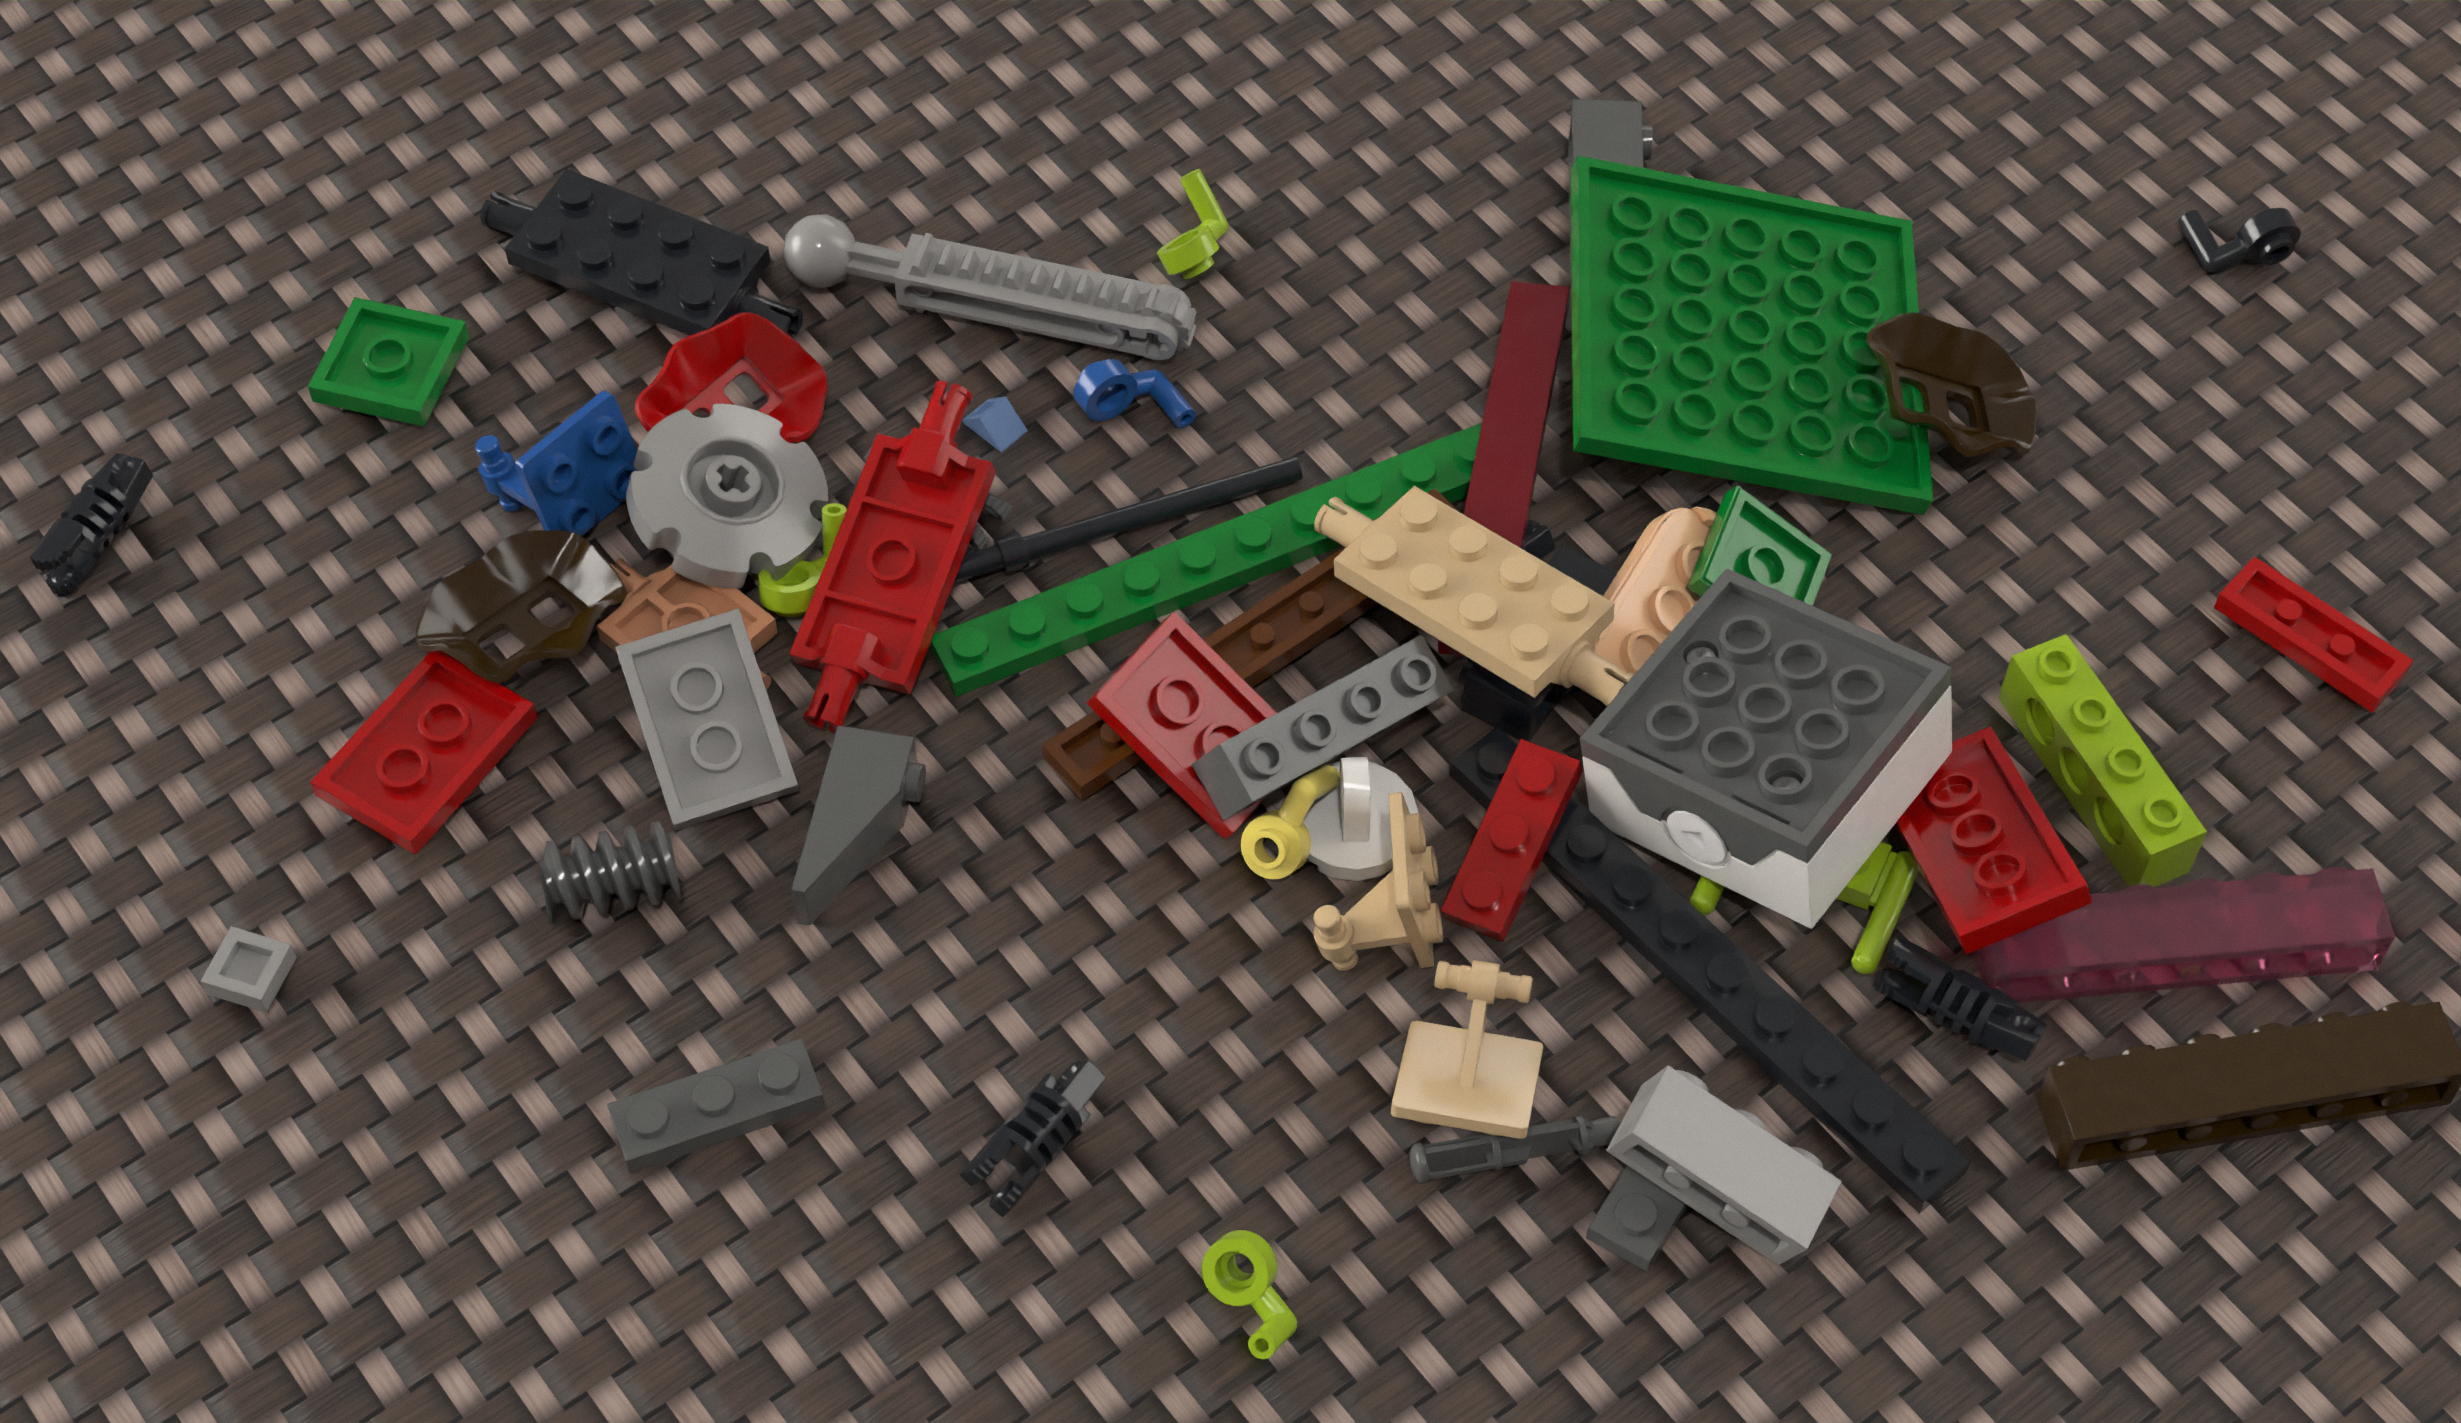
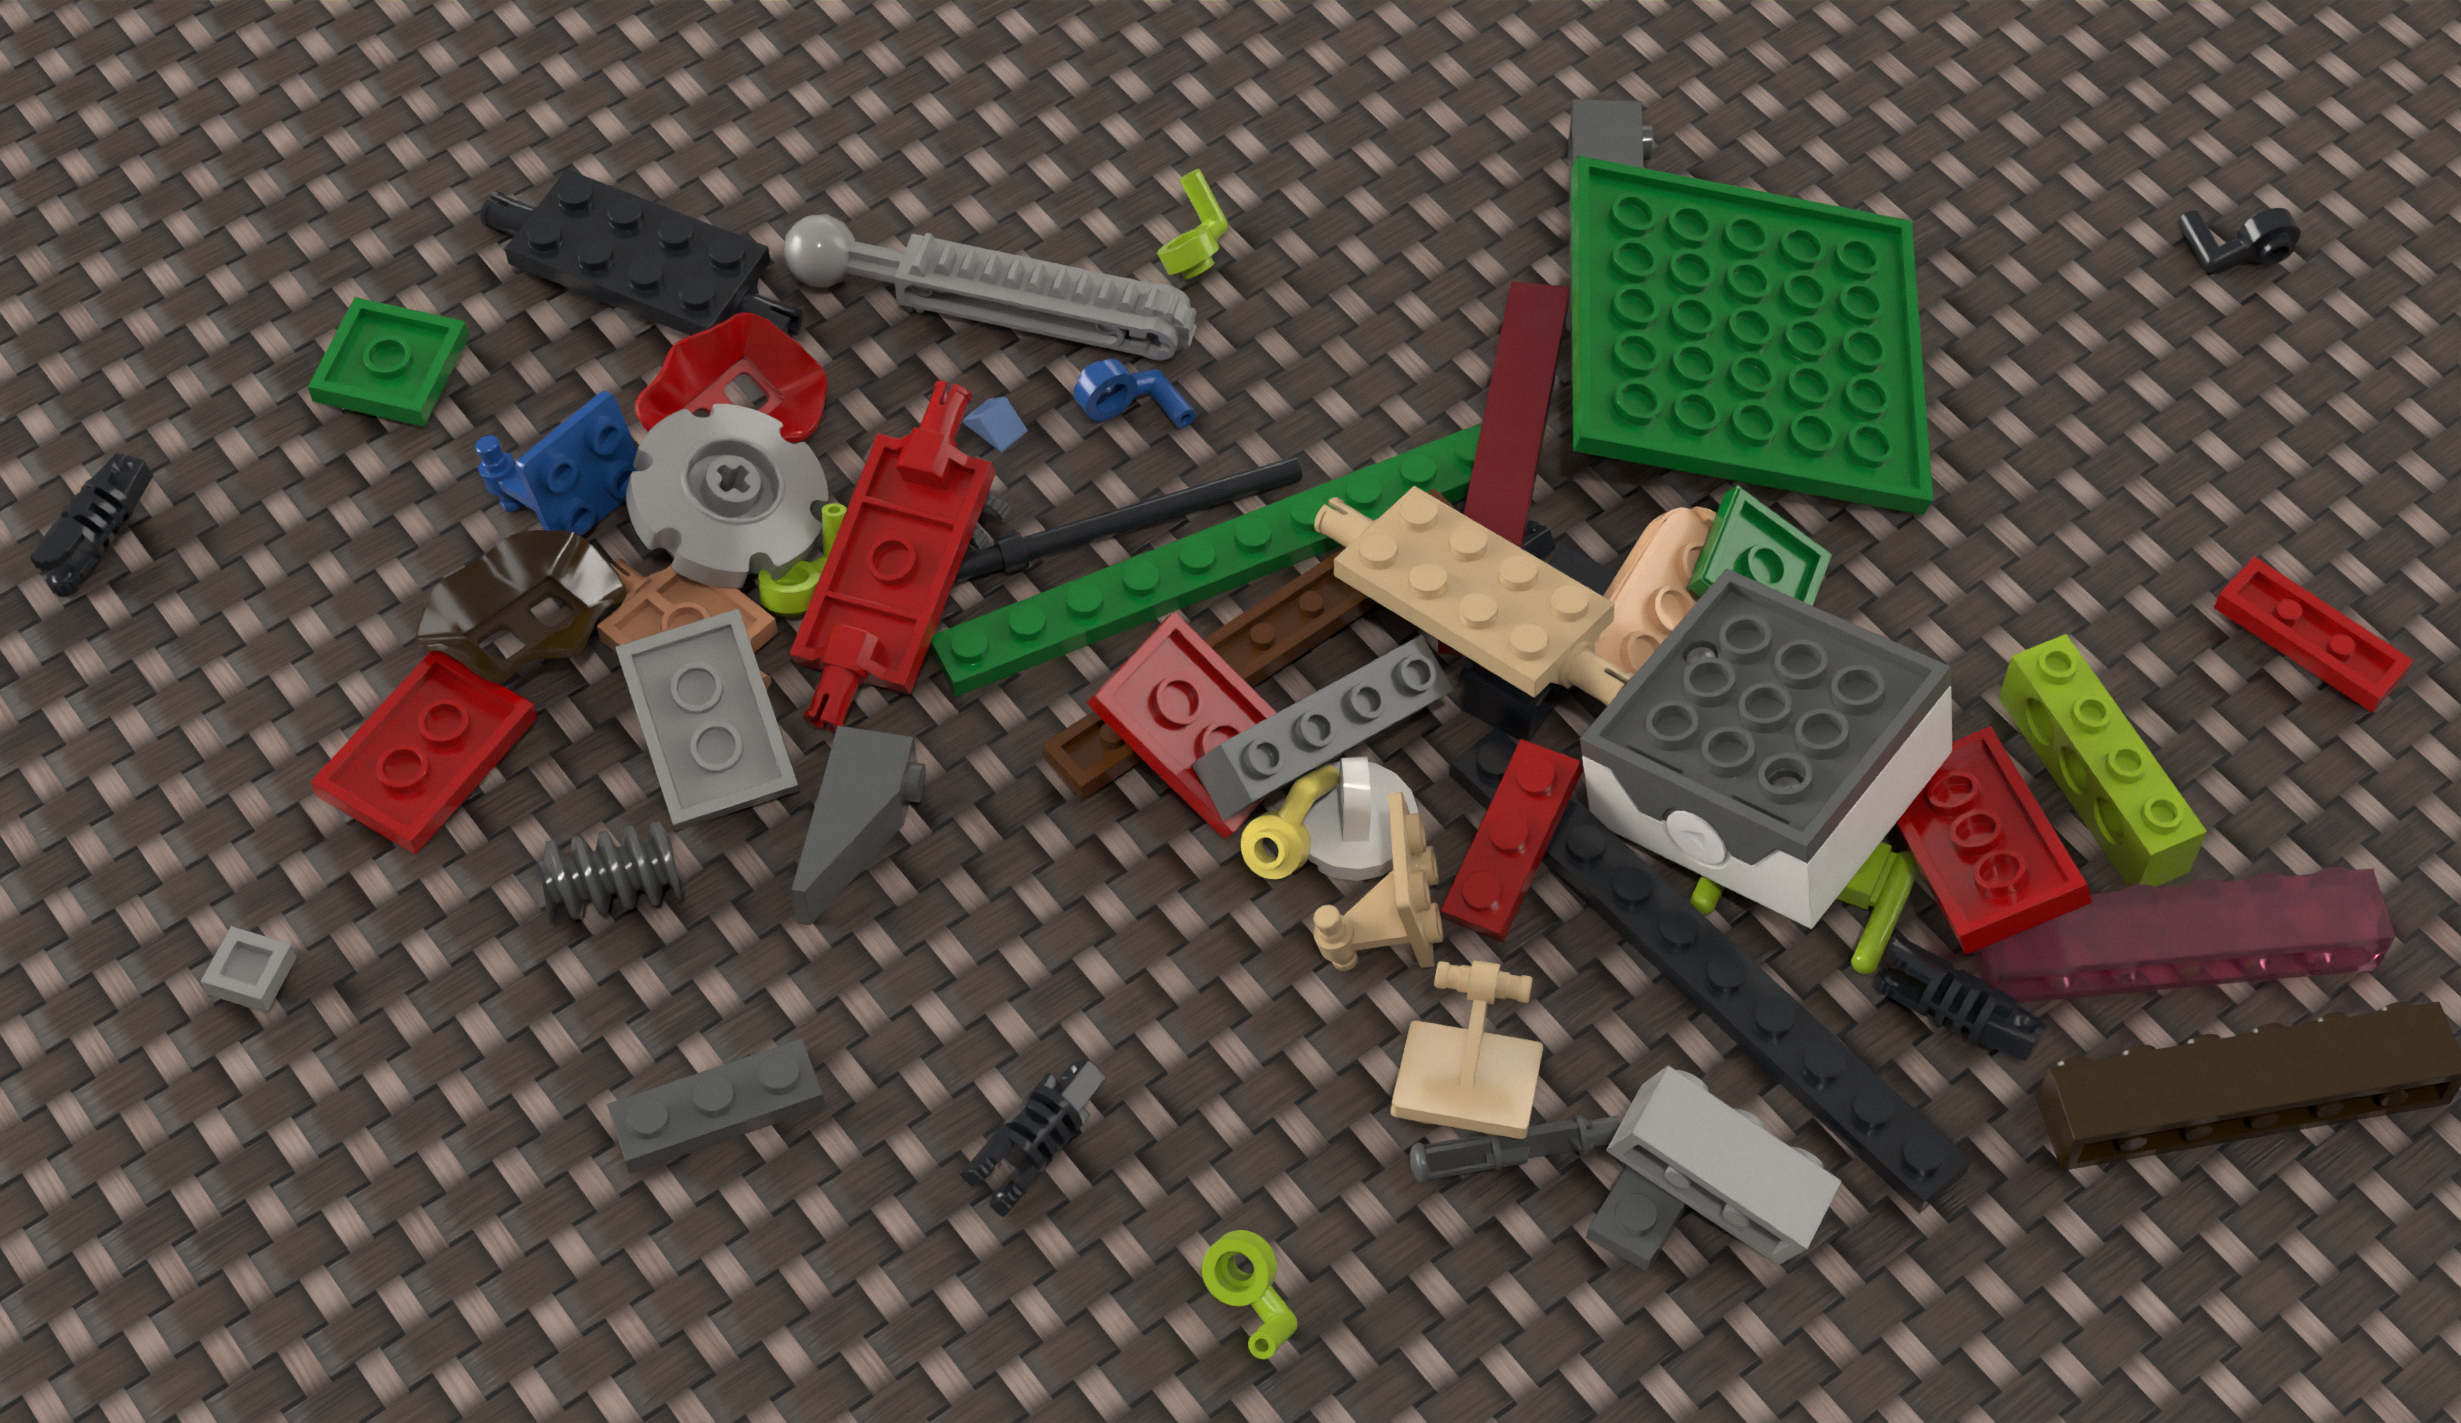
dark brown piece [1866,312,2036,457] -> none

